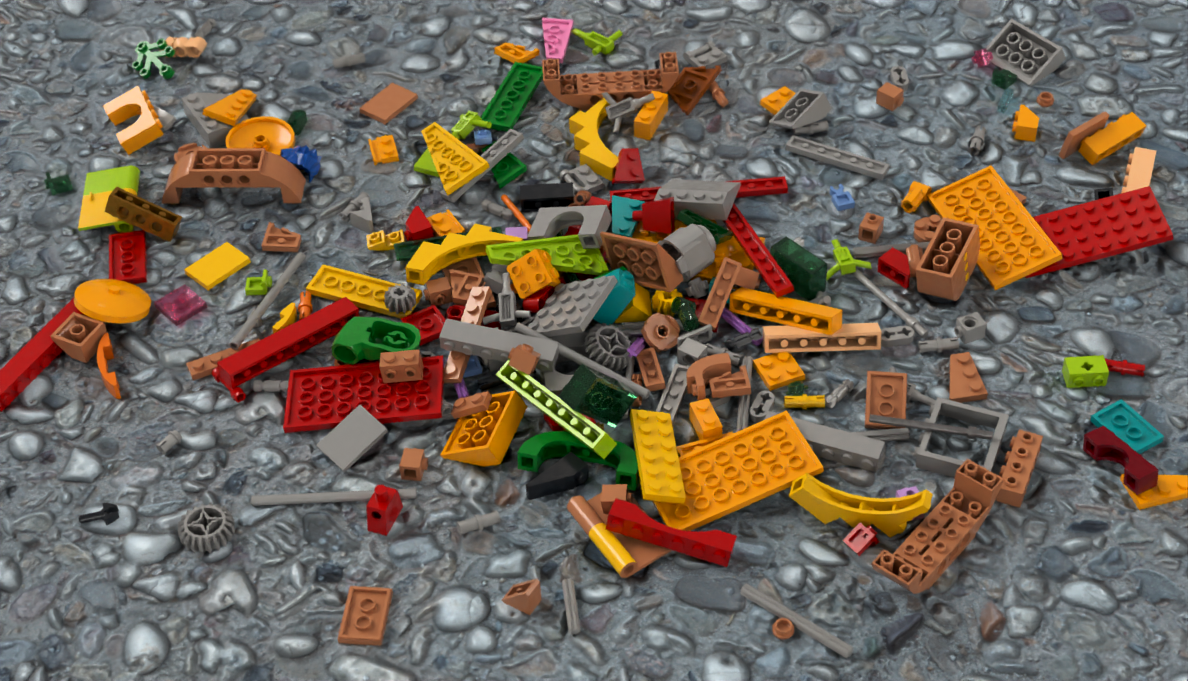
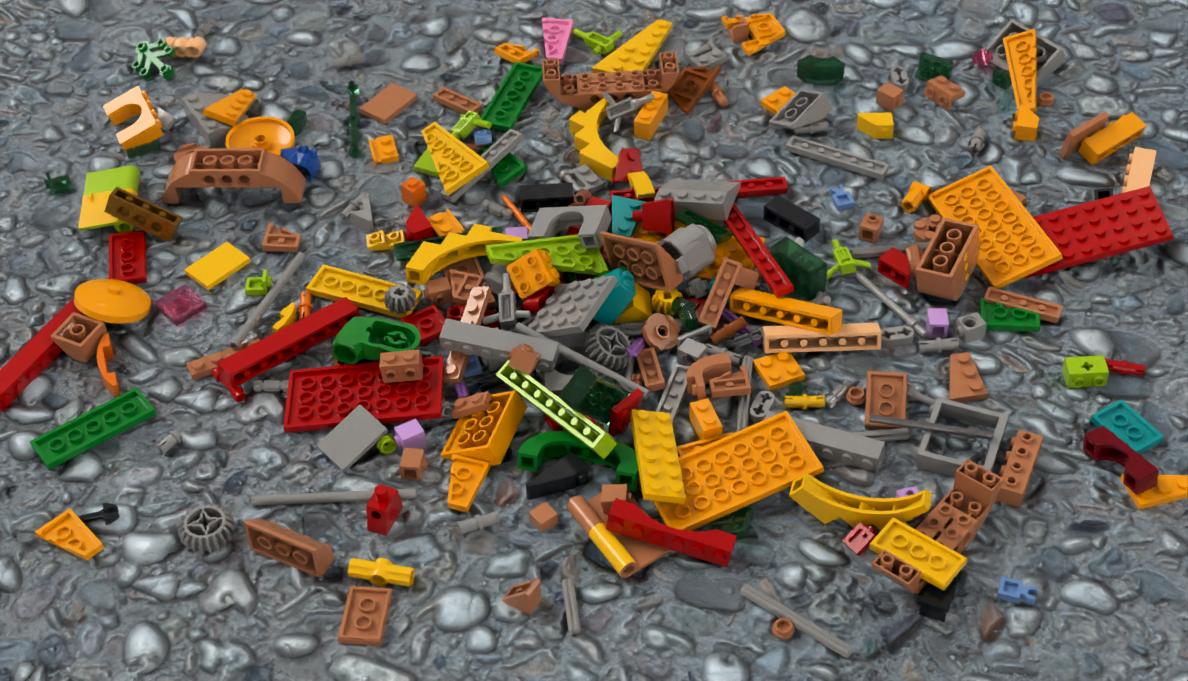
none -> green plate [29,387,156,470]
none -> light orange wing [35,508,105,561]
none -> clear green axle [126,141,160,159]
none -> nougat slope [244,518,334,578]
none -> clear green piece [346,81,361,158]
none -> yellow piece [348,558,415,587]
none -> lime plate [377,435,396,454]
none -> lavender brick [393,419,426,451]
none -> orange brick [400,176,427,208]
none -> nougat plate [433,87,483,114]
none -> light orange wing [447,453,490,513]
none -> nougat piece [529,502,558,532]
none -> yellow wing [592,19,673,73]
none -> red wing [608,388,644,437]
none -> yellow slope [627,171,655,199]
none -> clear green plate [706,507,754,540]
none -> dark orange pin [709,316,748,346]
none -> light orange wing [721,13,785,56]
none -> nougat panel [728,16,749,43]
none -> black brick [763,195,820,243]
none -> clear green brick [797,54,845,85]
none -> nougat plate [846,387,866,405]
none -> yellow slope [856,112,894,139]
none -> yellow tile [869,518,967,591]
none -> clear green bracket [915,52,954,81]
none -> black slope [917,569,962,622]
none -> nougat bracket [924,76,965,110]
none -> lavender brick [926,308,949,338]
none -> green wing [979,298,1040,332]
none -> nougat plate [984,287,1063,323]
none -> medium blue plate [997,576,1038,604]
none -> light orange wing [1003,29,1037,112]

